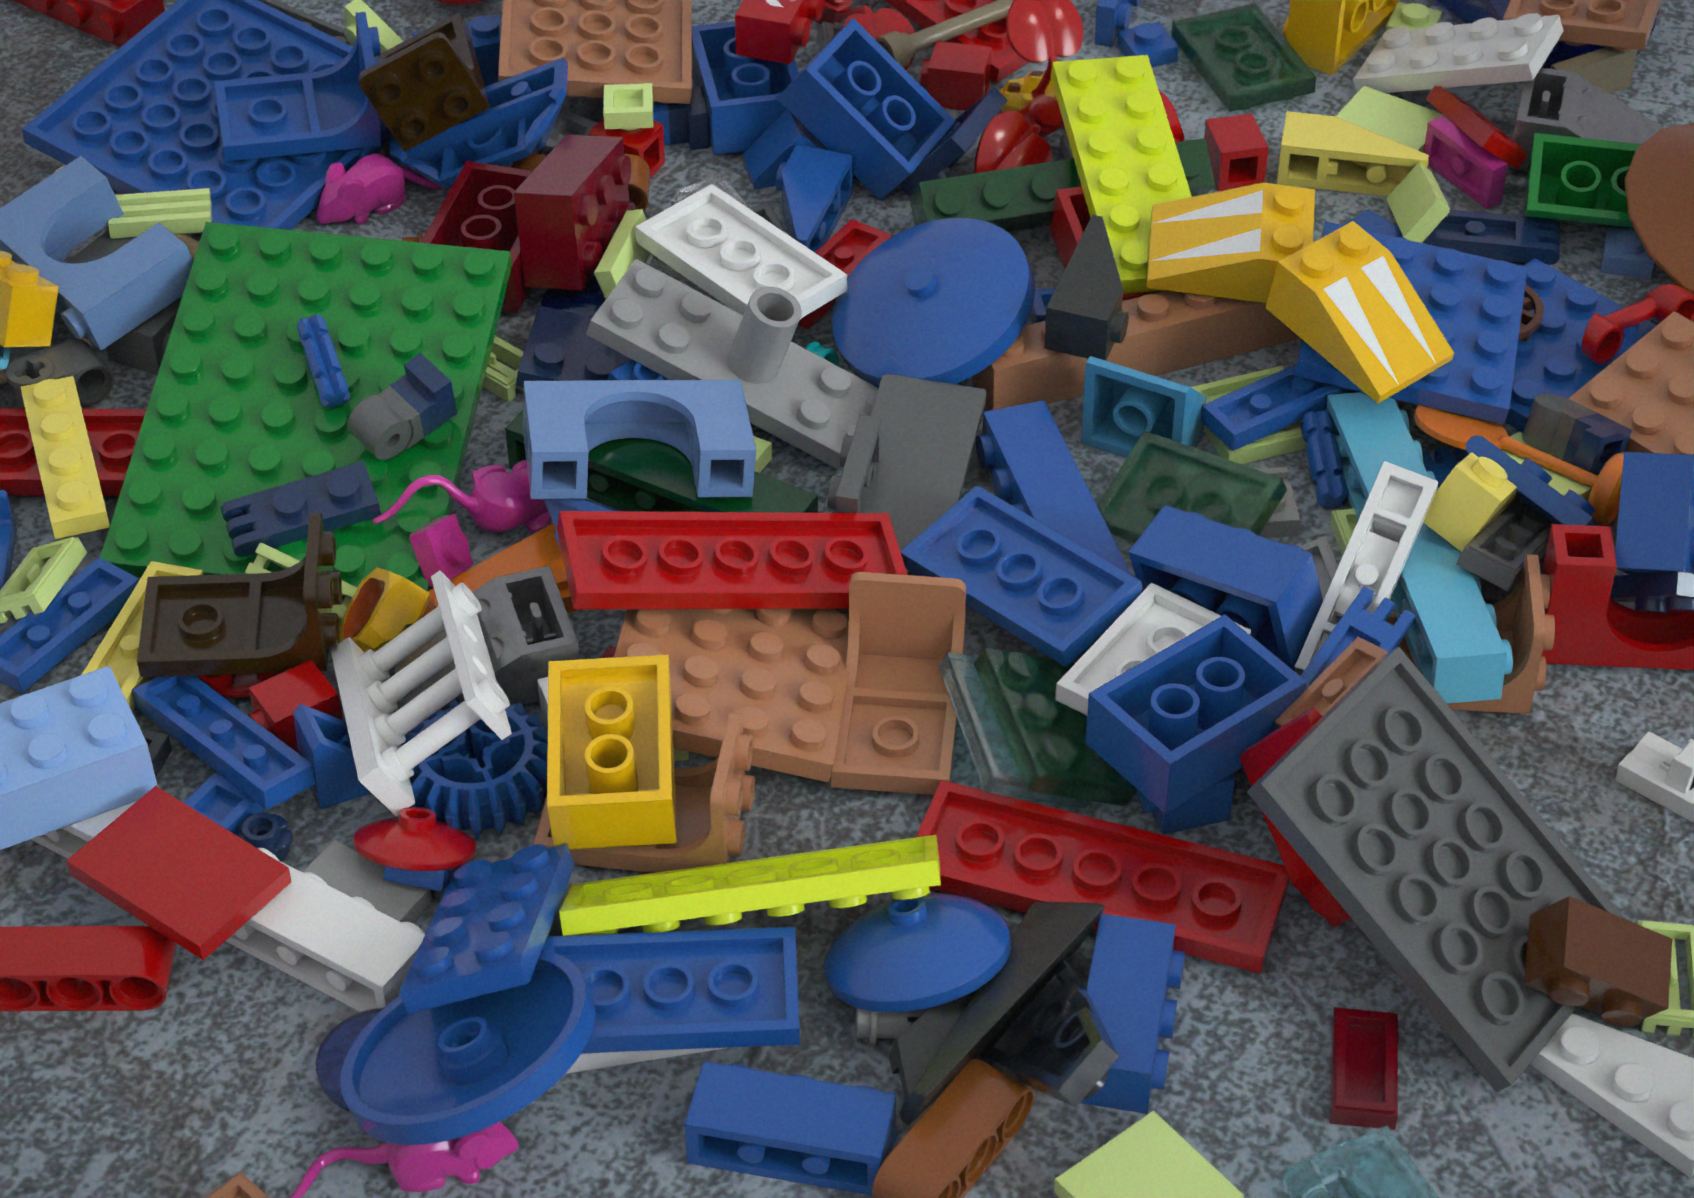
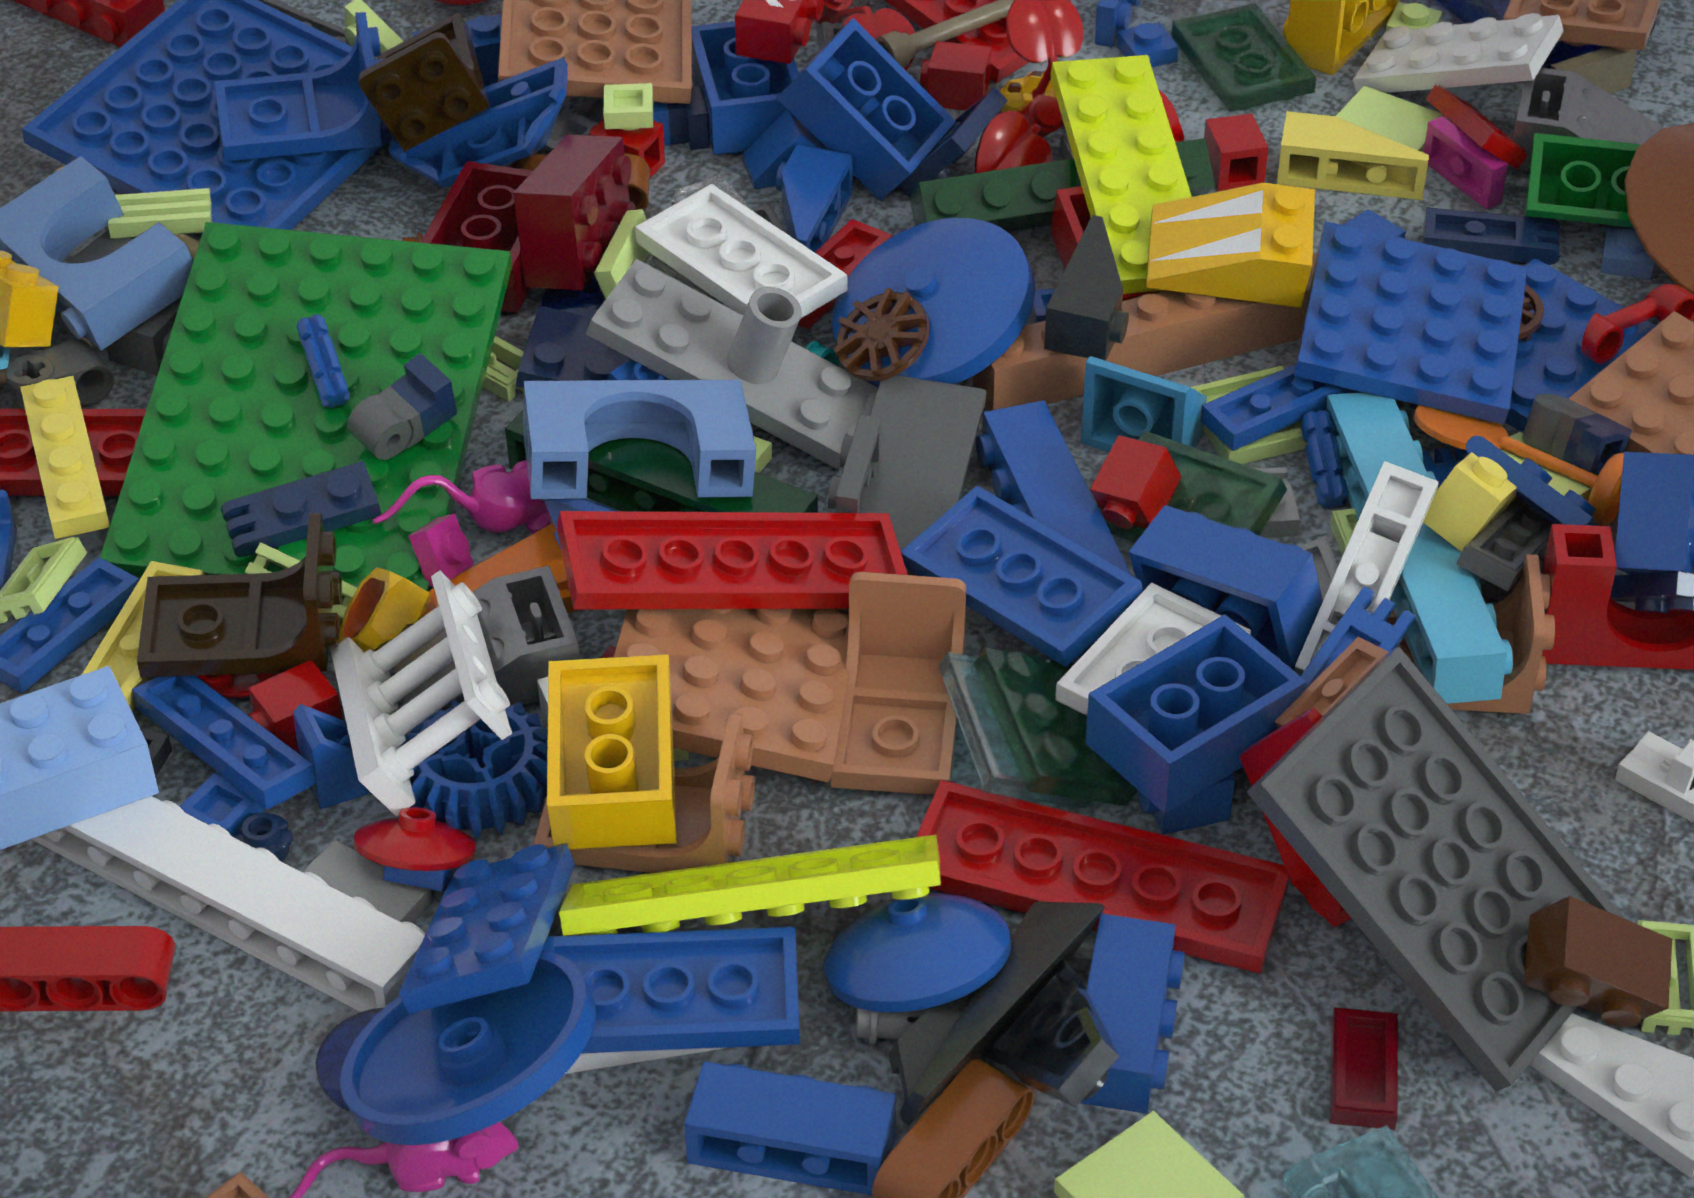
red tile [66,786,292,961] -> none
dark pink animal [317,154,442,225] -> none
yellow slope [1265,221,1454,404] -> none
yellowish green tile [1386,162,1450,243] -> none
none -> reddish brown wheel [833,288,930,381]
none -> red brick [1090,435,1182,529]

